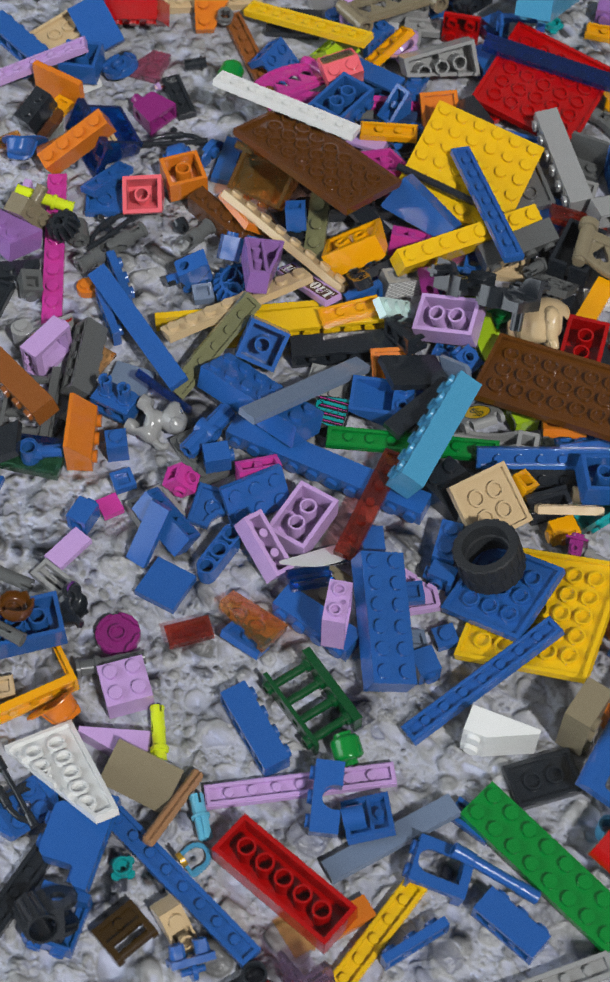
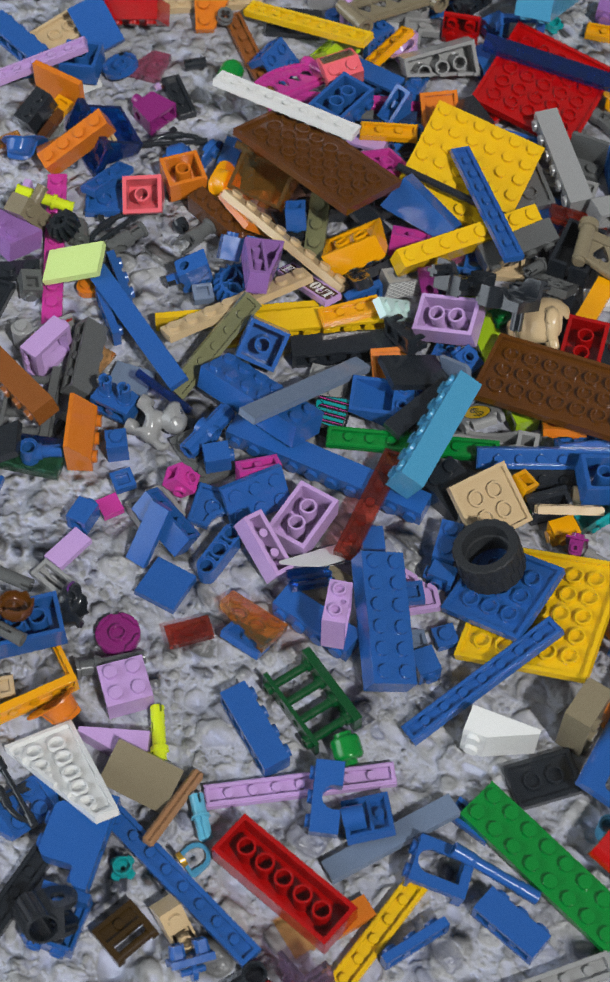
none -> yellowish green tile [42,241,106,285]
none -> light orange piece [208,160,240,199]

